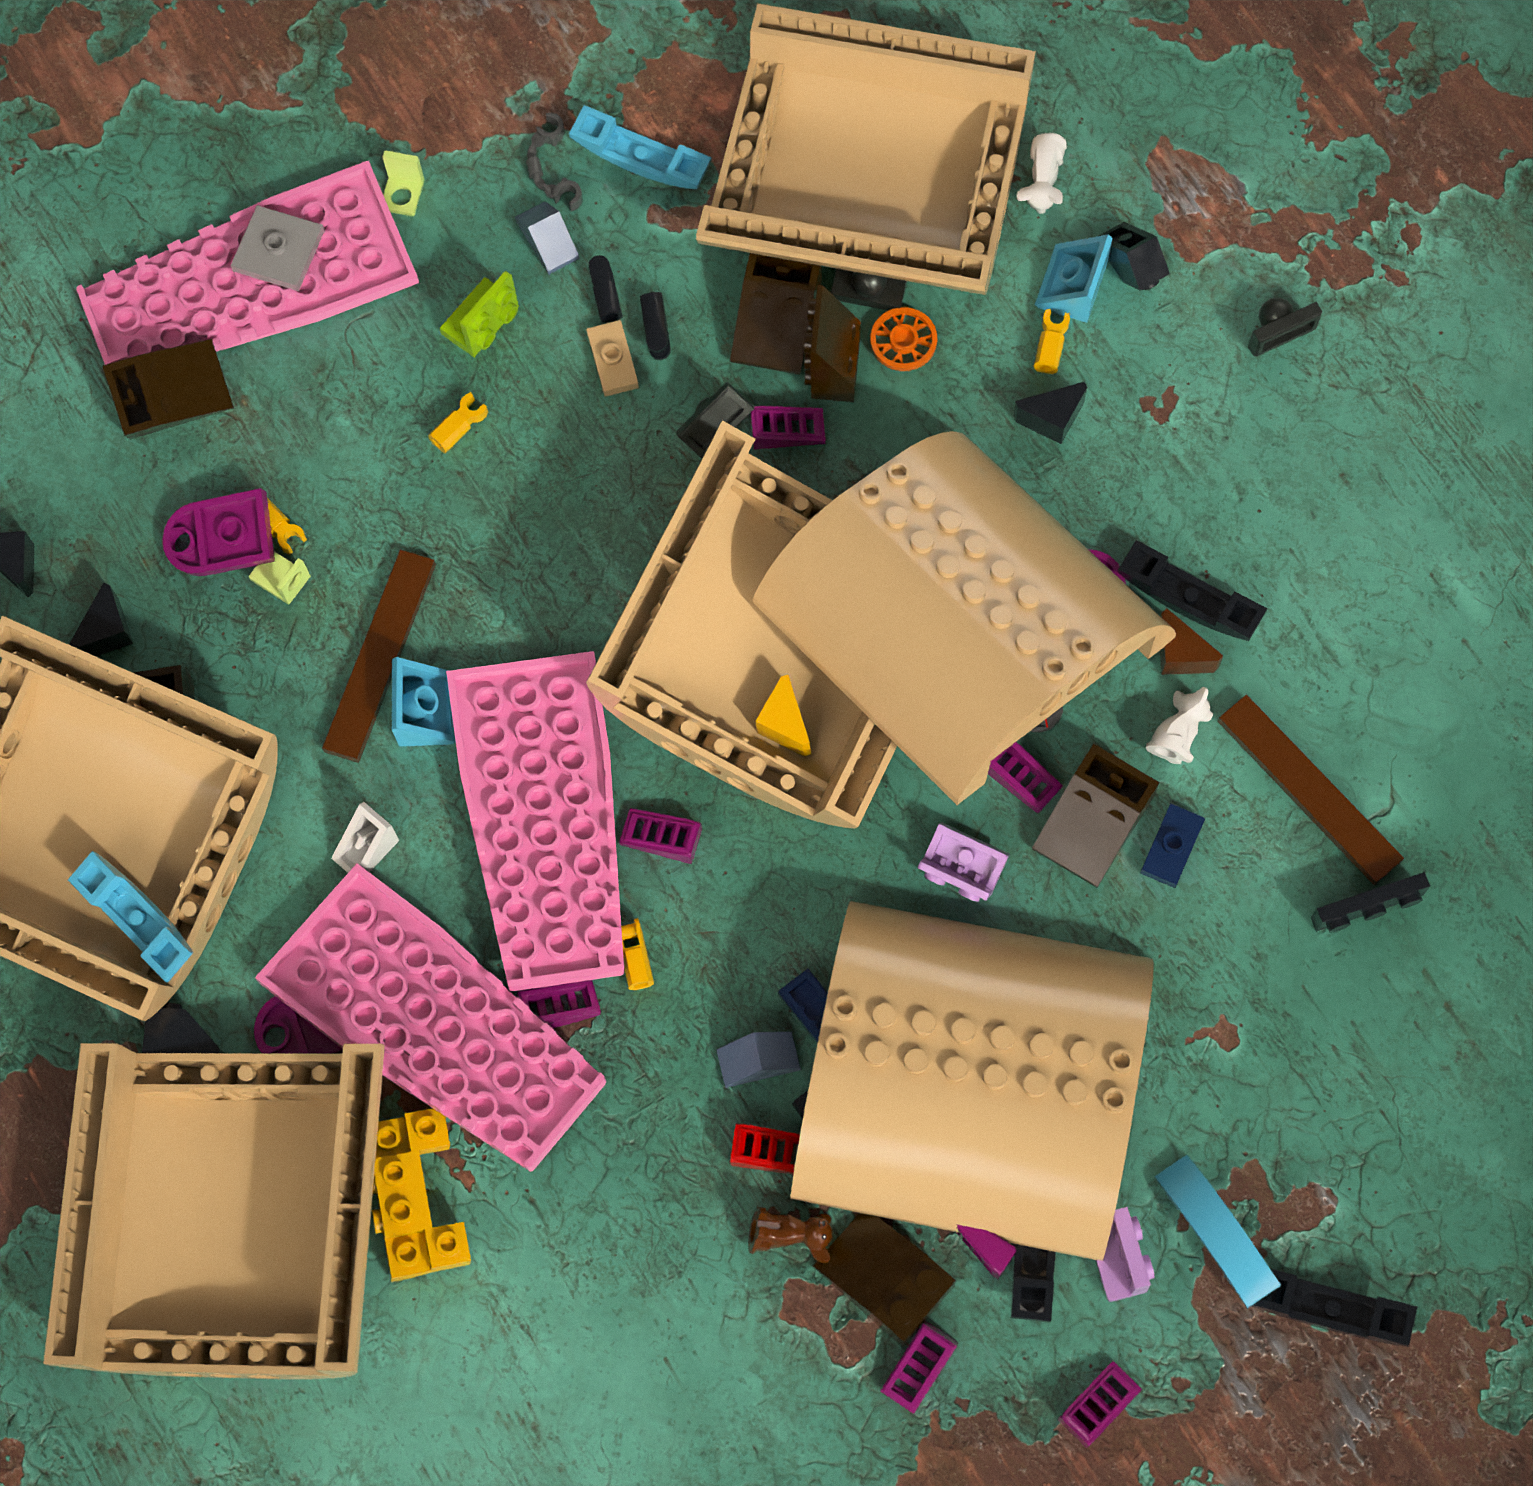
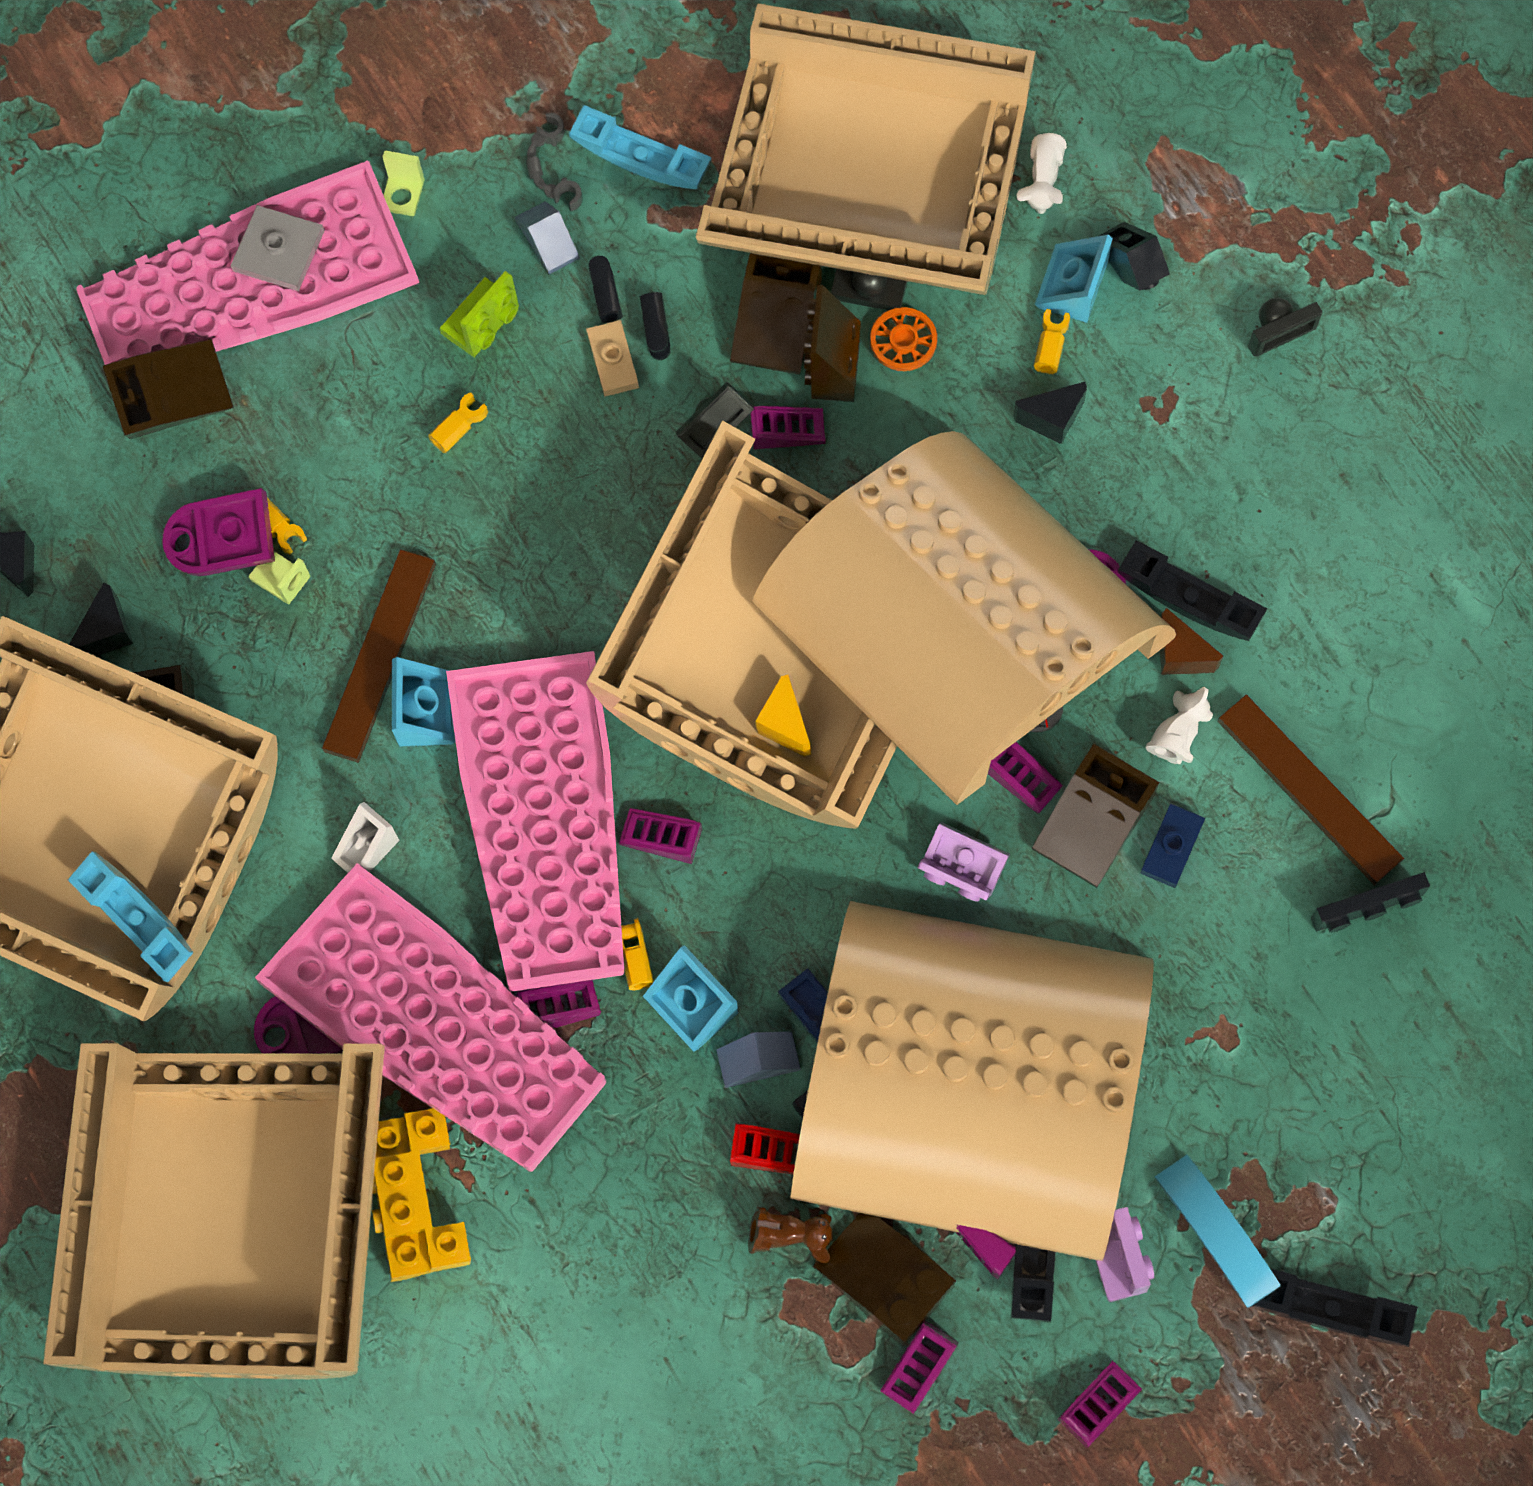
black slope [142,1002,224,1053] -> none
none -> medium azure slope [643,945,738,1052]

